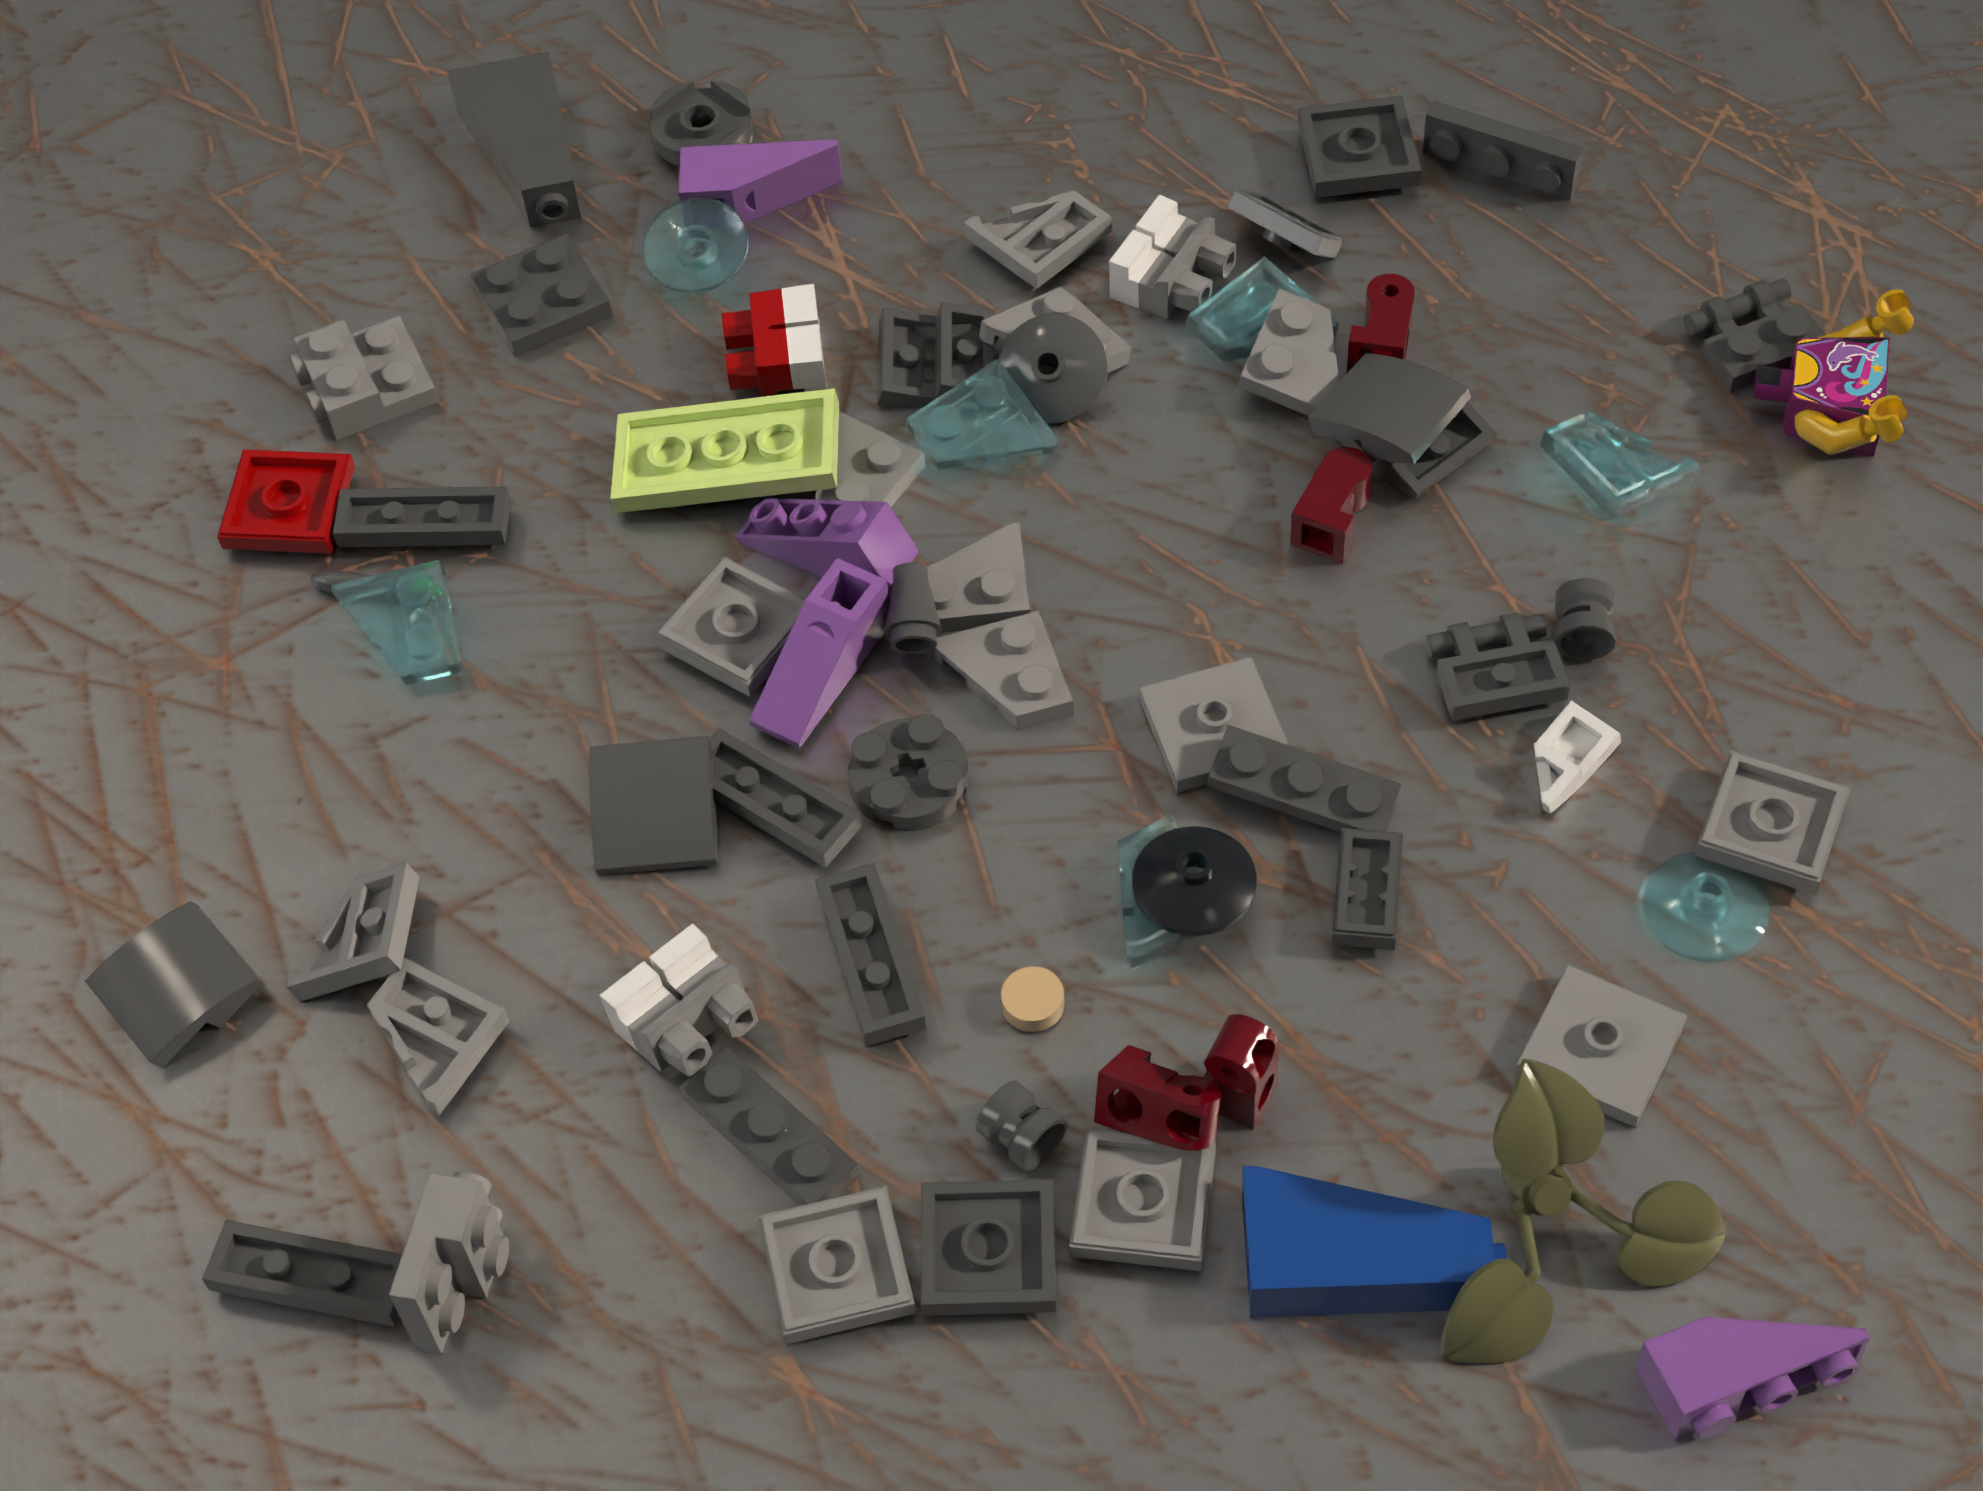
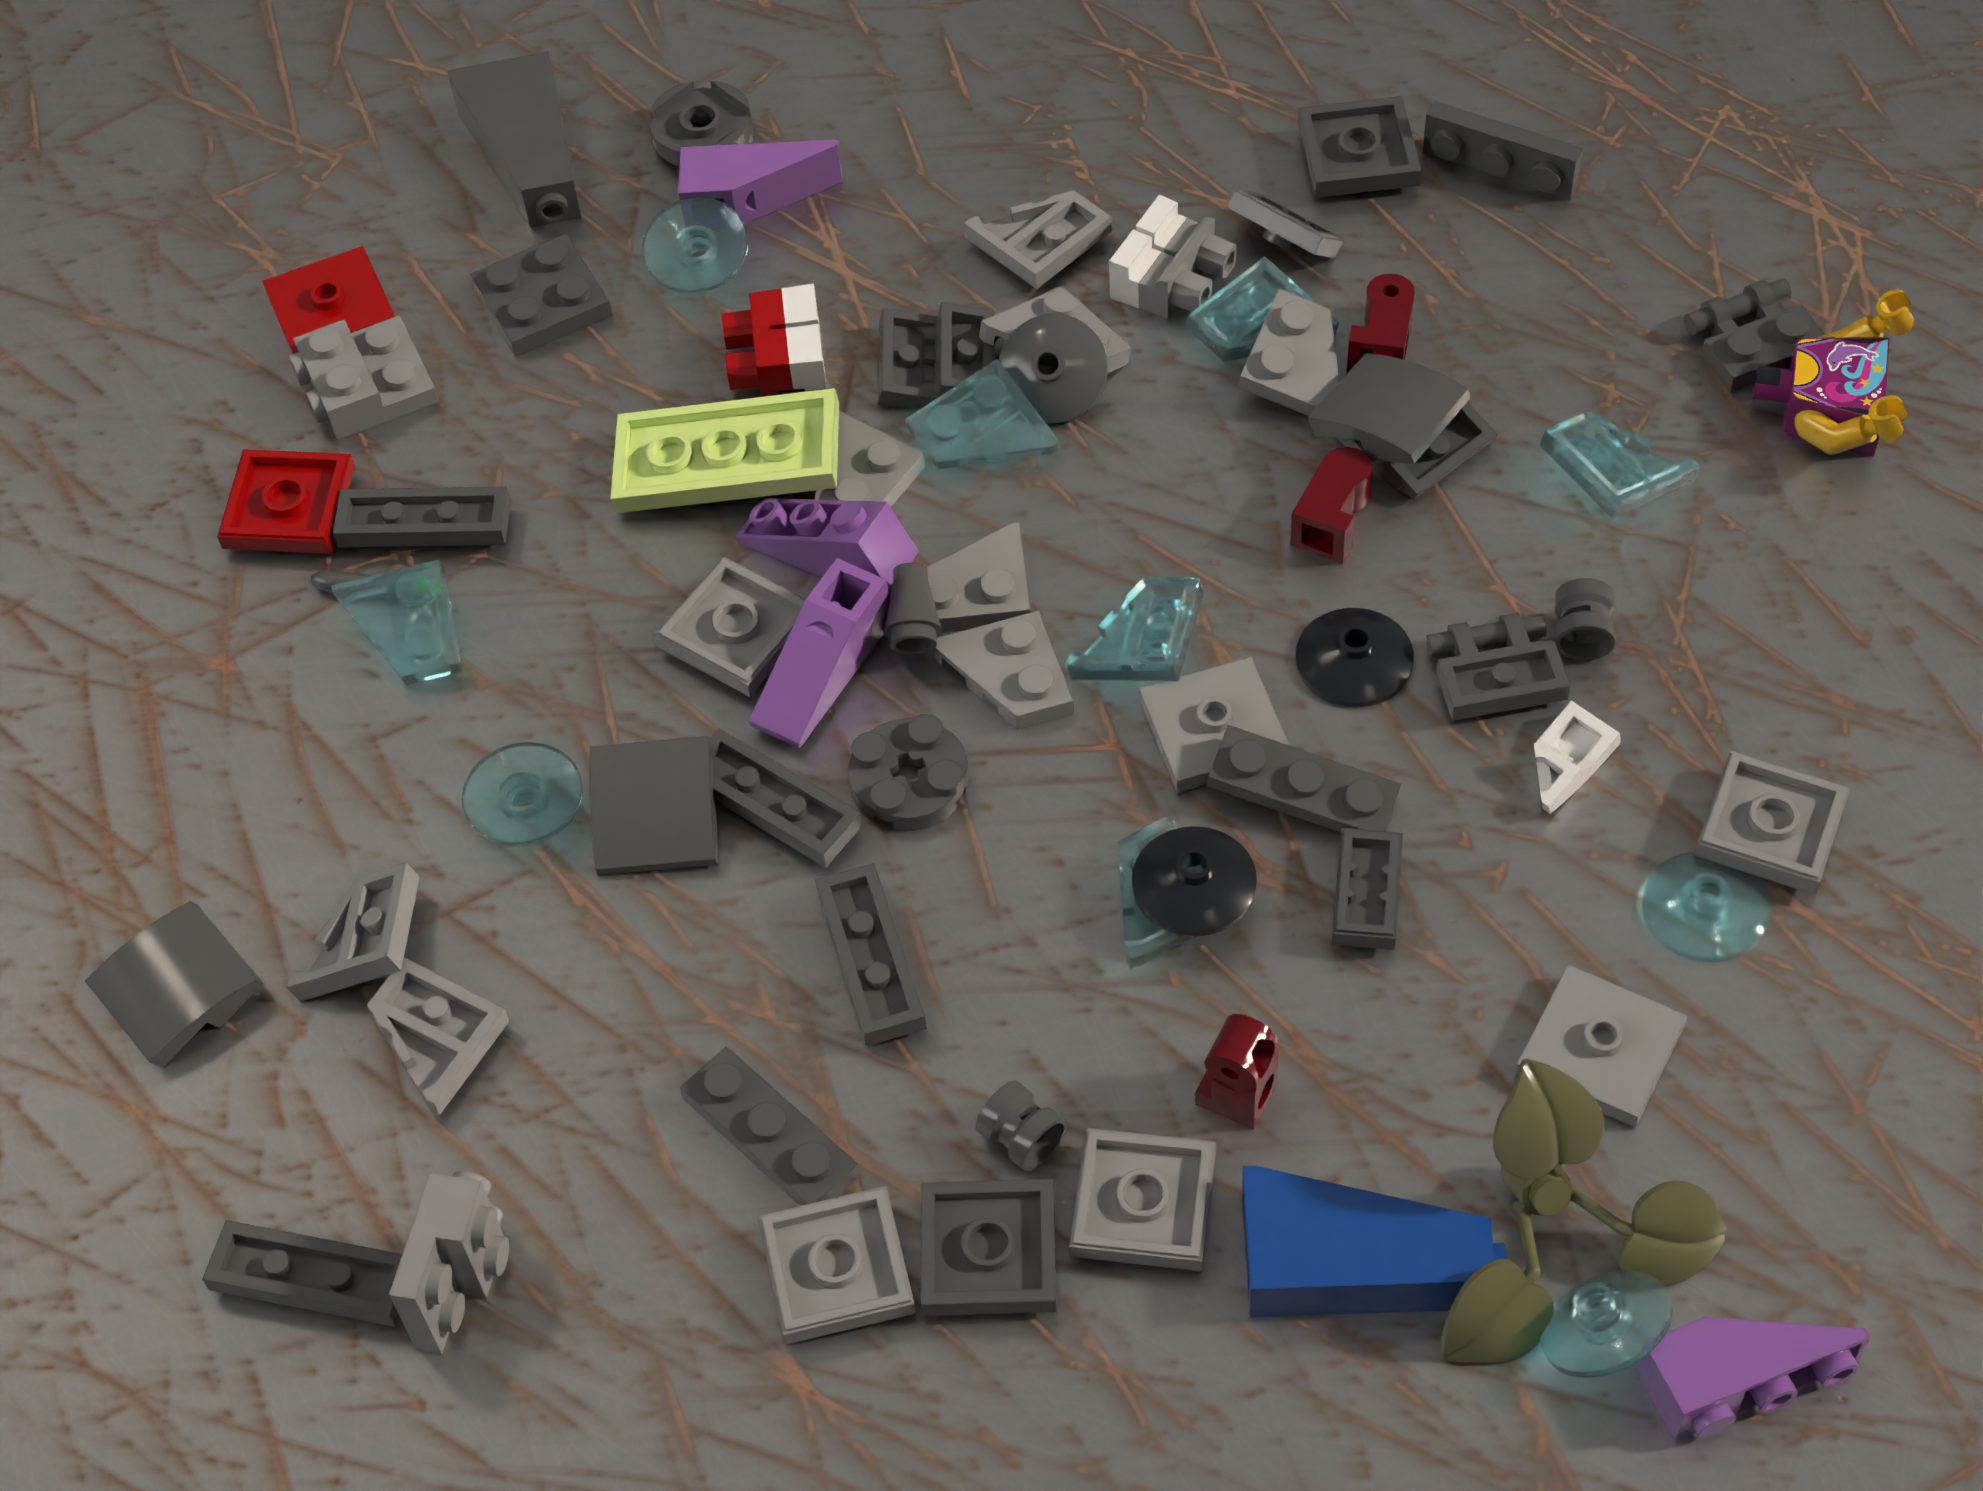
light grey hips [599,923,758,1076] -> none
tan tile [1001,966,1065,1032] -> none
dark red leg [1094,1045,1222,1151] -> none
none -> red plate [262,246,395,354]
none -> clear light blue dish [462,742,583,847]
none -> clear light blue wing [1065,577,1204,681]
none -> black dish [1295,608,1414,707]
none -> clear light blue dish [1540,1271,1673,1378]

